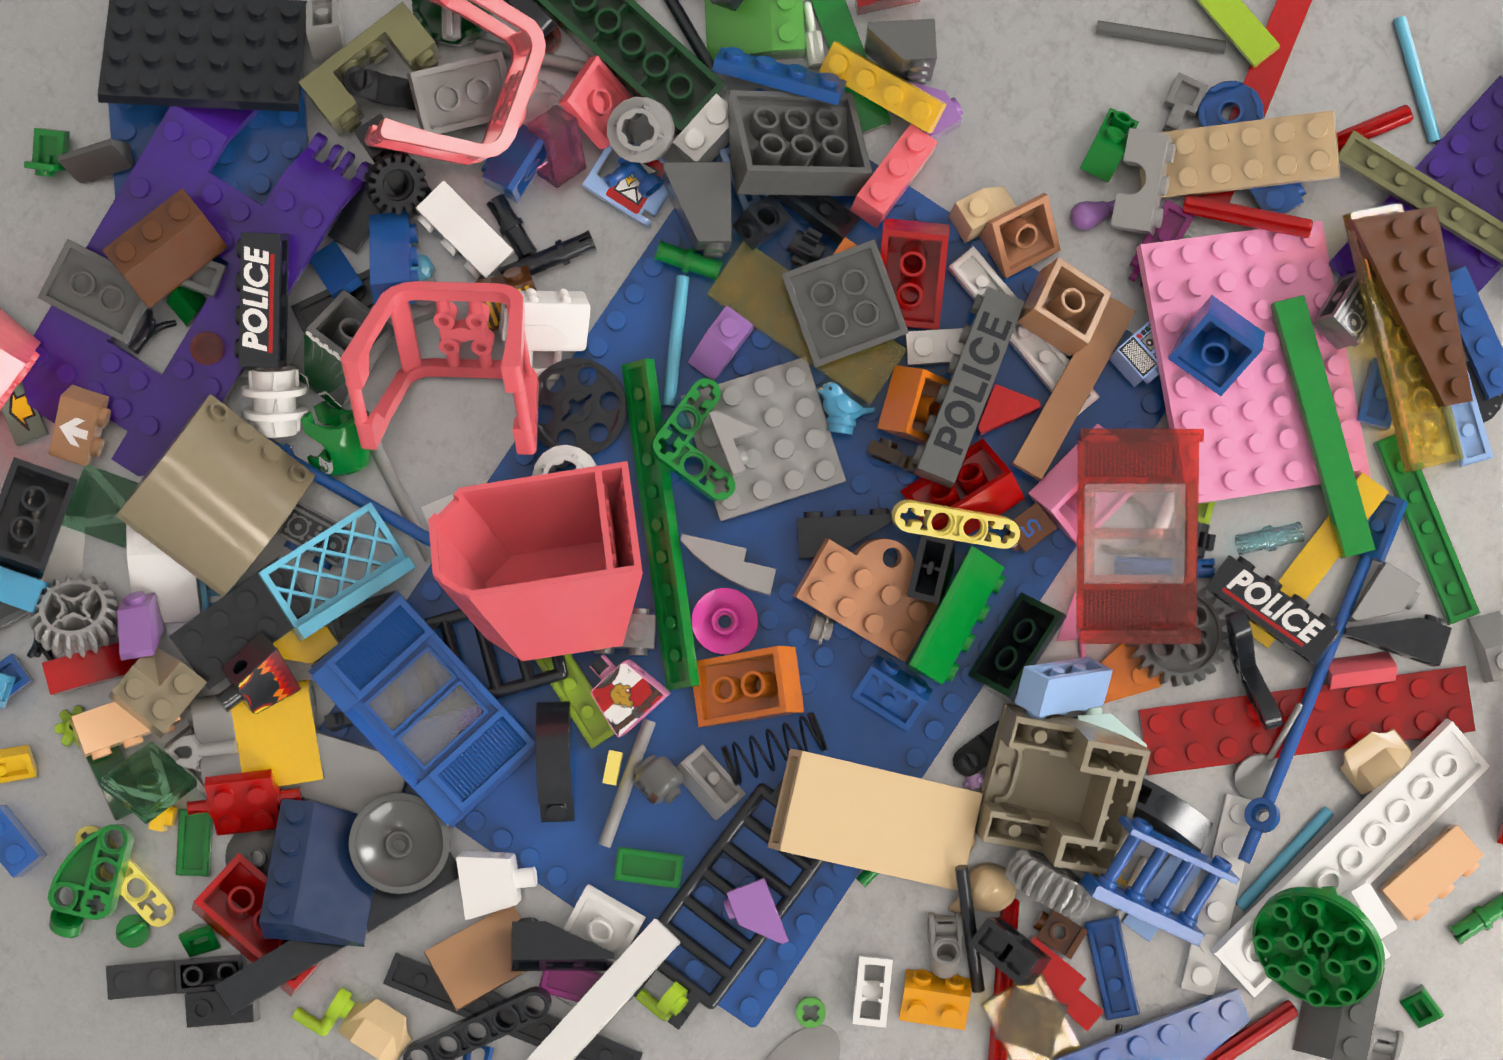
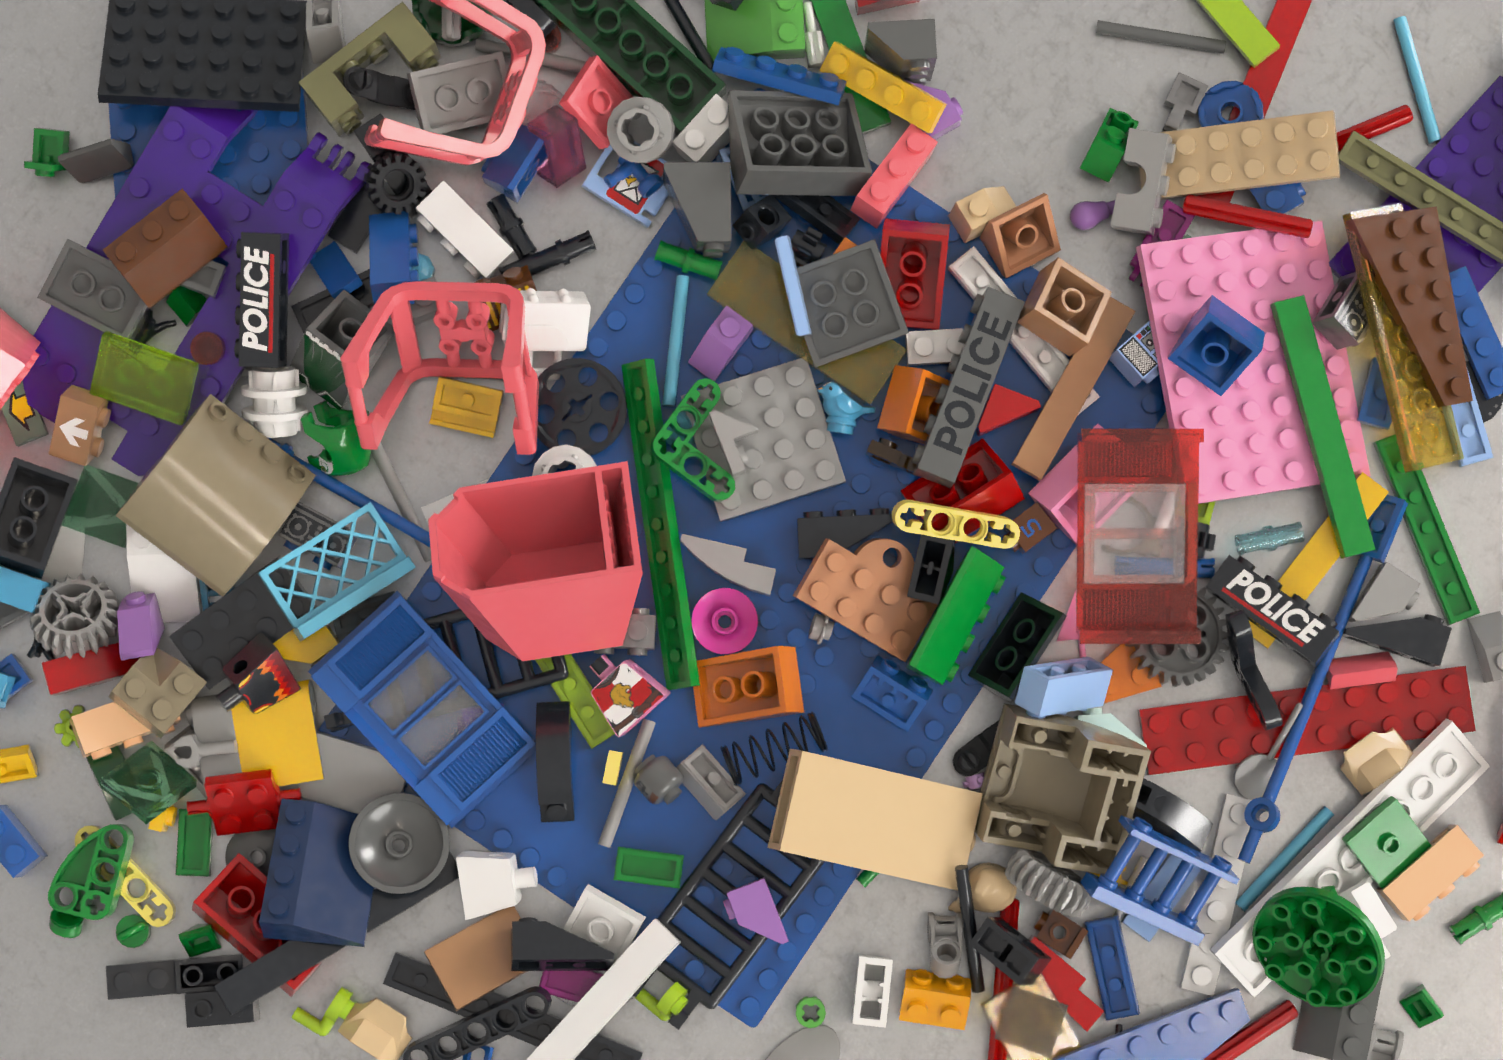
none -> clear neon green tile [89,331,199,426]
none -> yellow plate [429,376,504,438]
none -> light blue tile [775,235,812,337]
none -> plate [1342,796,1432,889]

